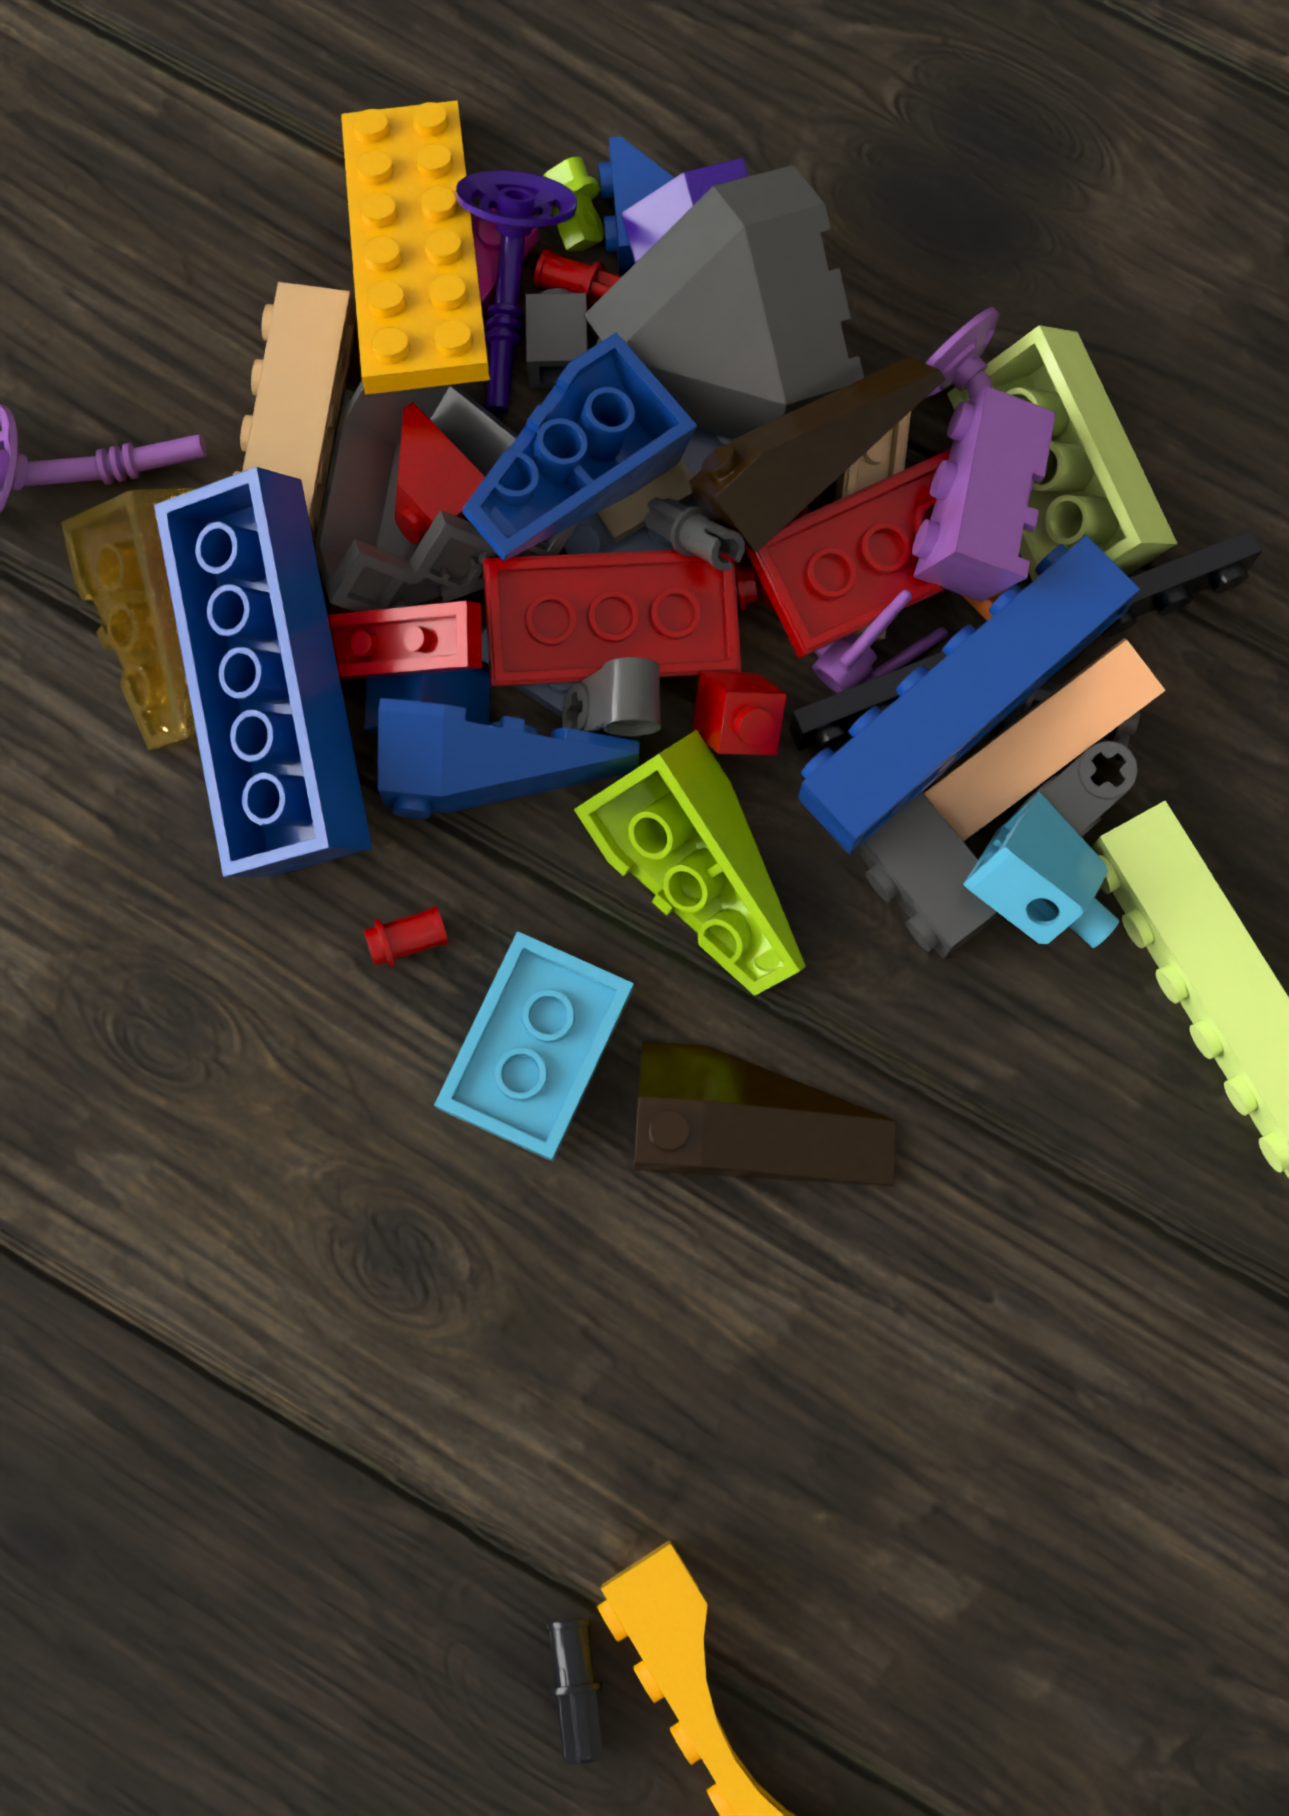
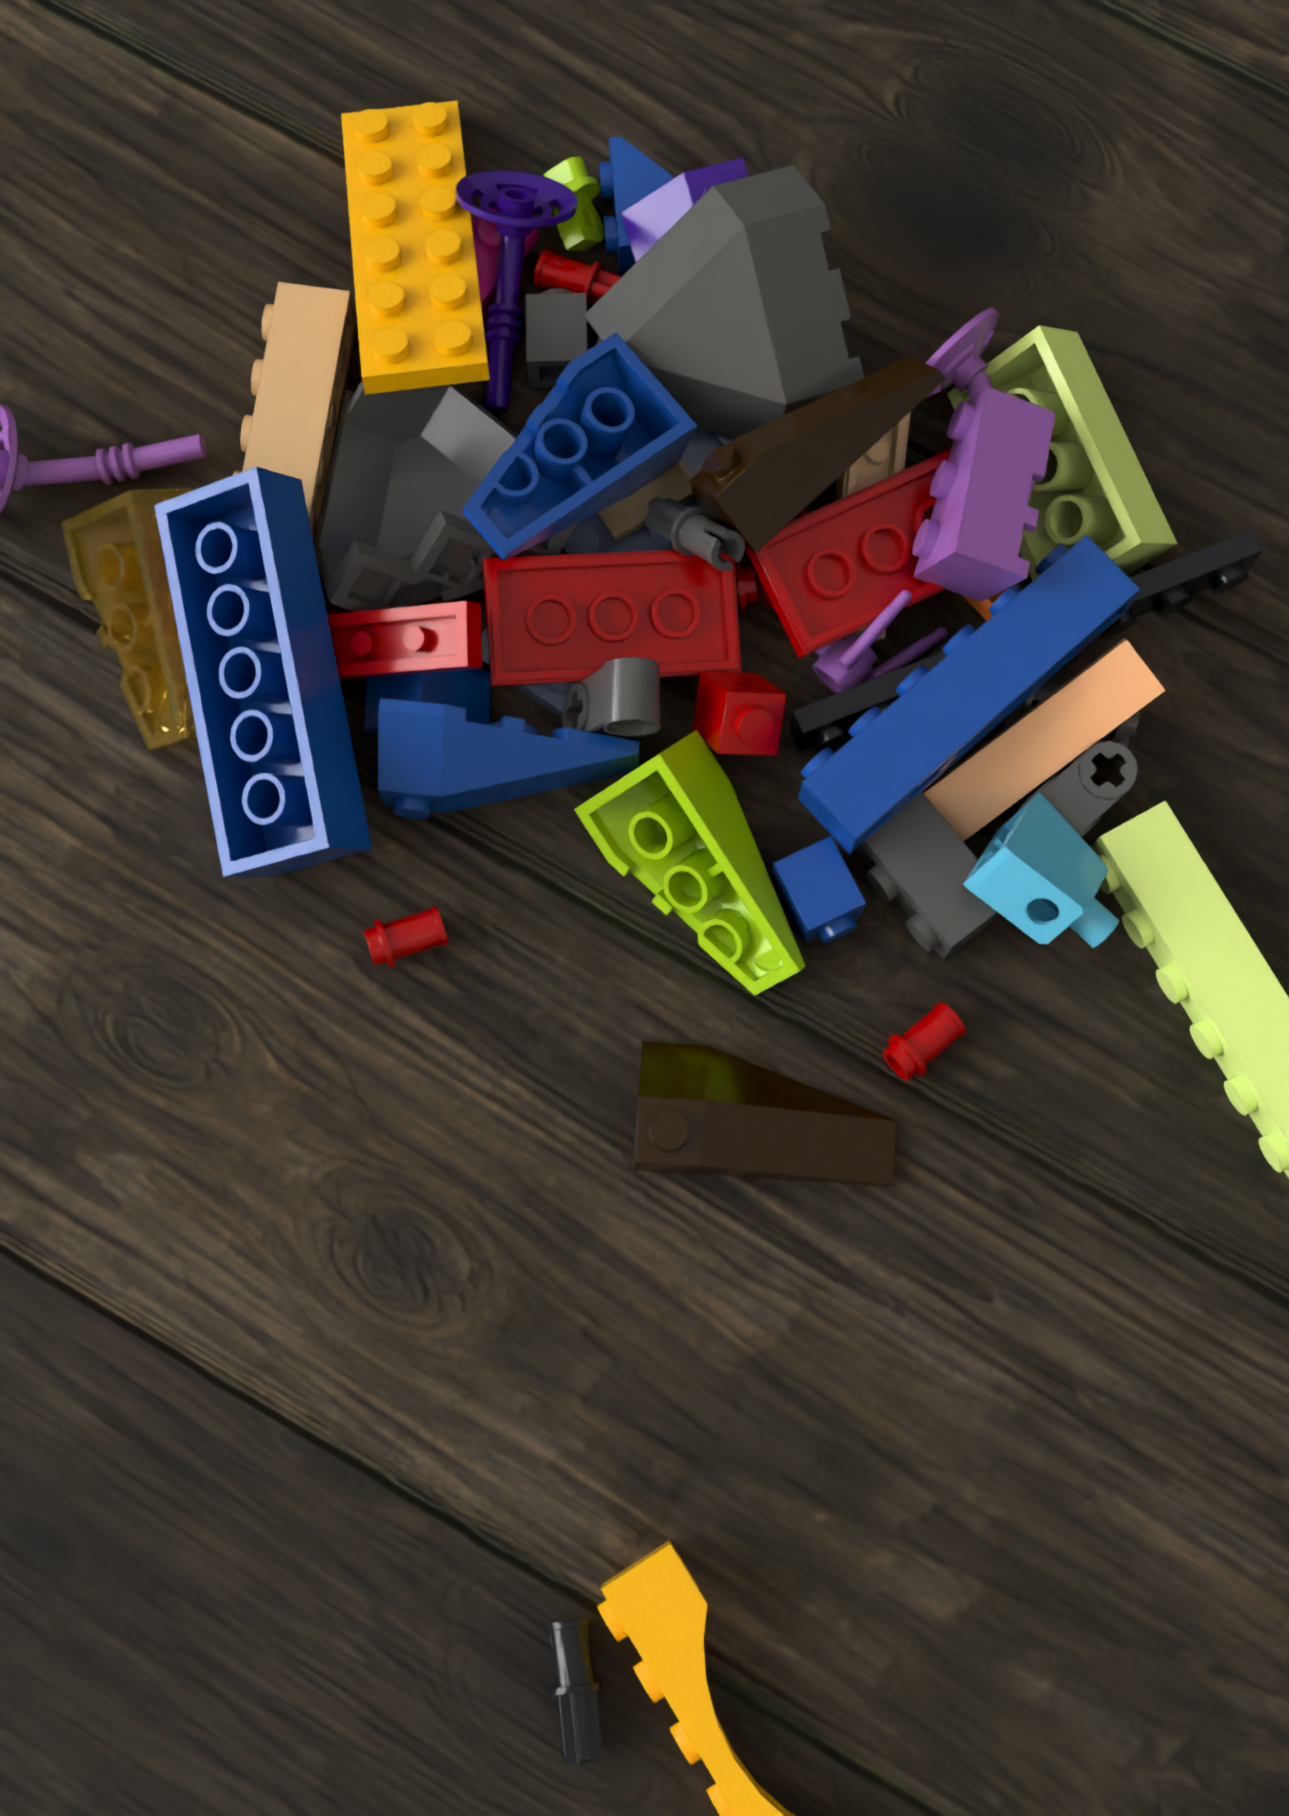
red slope [394,402,485,545] -> none
medium azure plate [434,931,634,1162] -> none
none -> blue brick [770,836,866,944]
none -> red pin [882,1002,966,1081]

